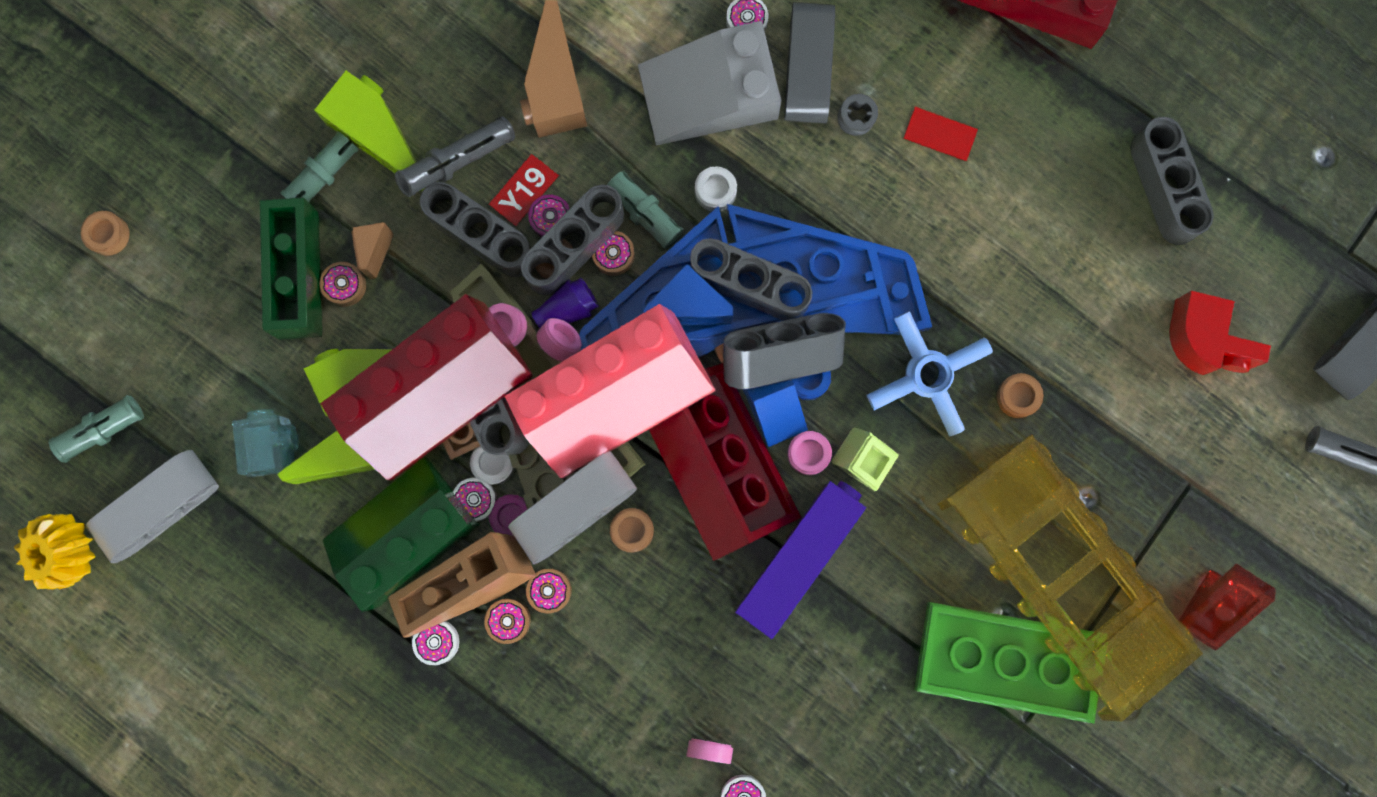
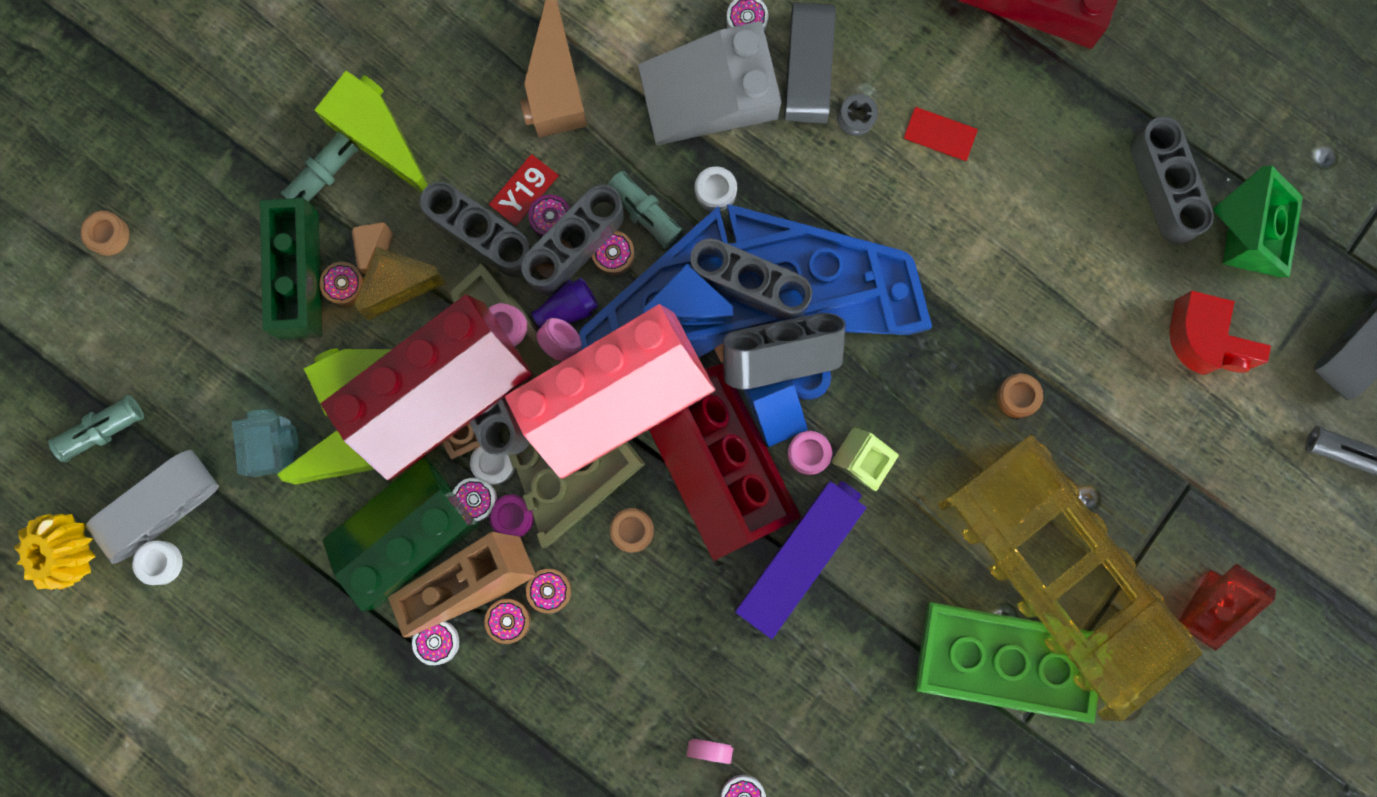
dark grey pin [395,116,515,197] -> none
light grey beam [508,451,637,564] -> none
light blue bar [867,311,993,436] -> none
none -> white tile [132,541,182,585]
none -> clear yellow slope [355,247,446,320]
none -> green slope [1213,165,1303,277]

